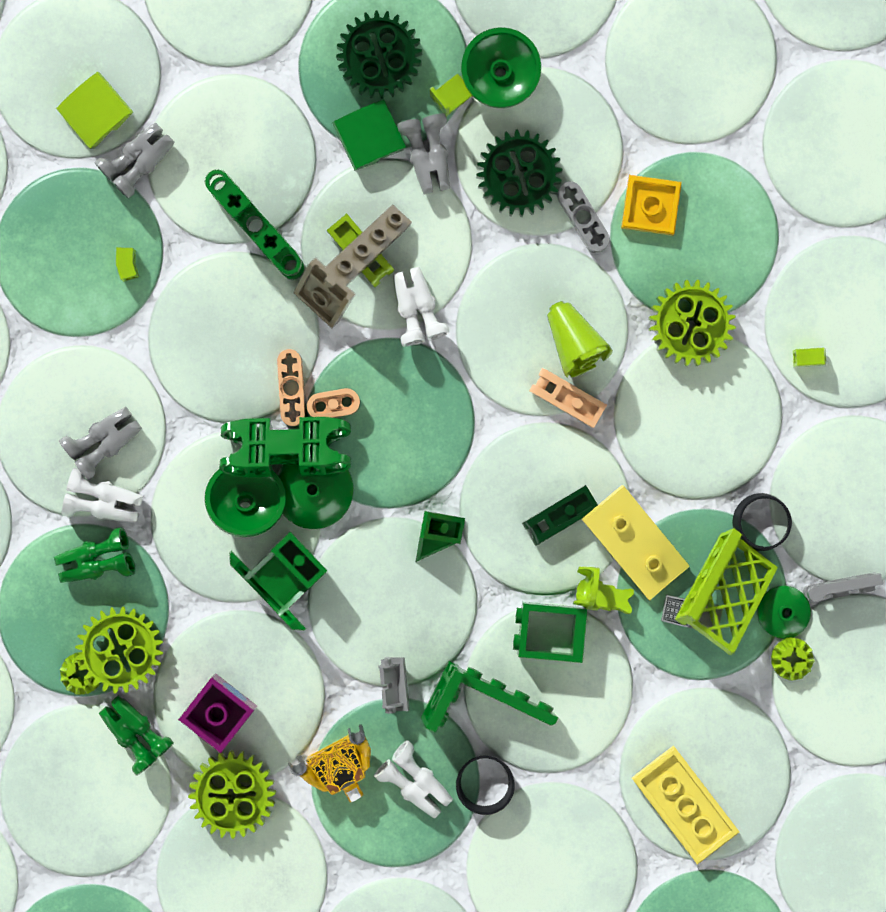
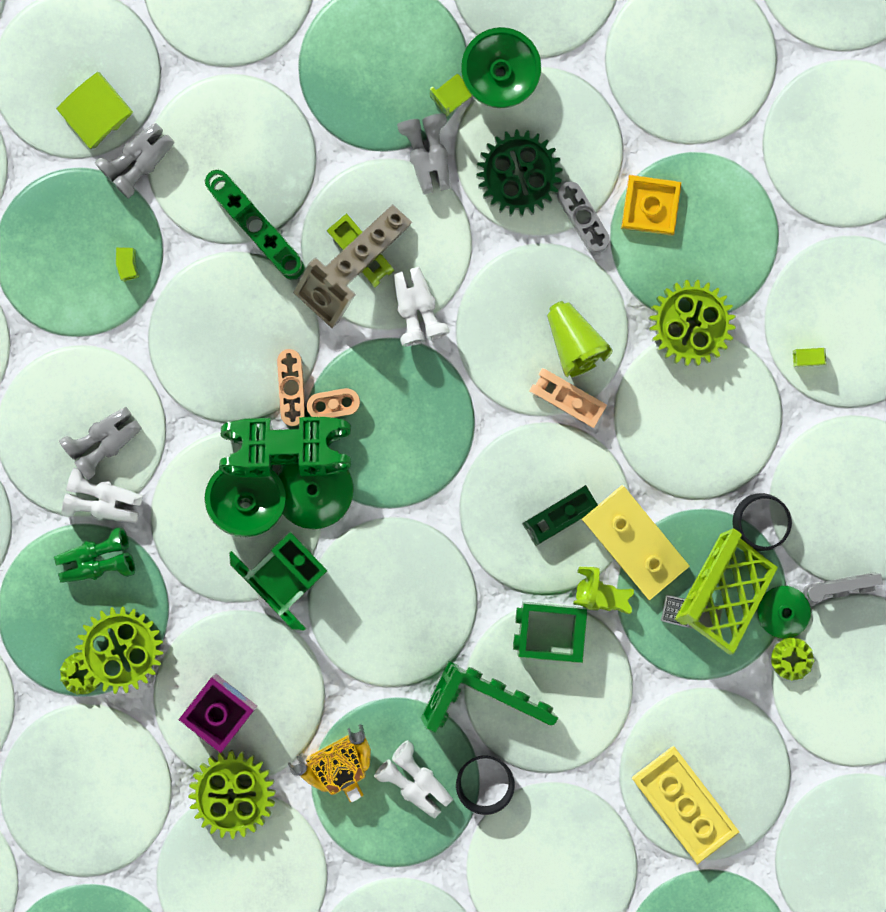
green piece [99,695,174,776] -> none
green slope [333,99,406,171] -> none
dark green gear [336,10,422,99] -> none
light grey hinge [378,657,410,714] -> none
green slope [415,511,465,562] -> none

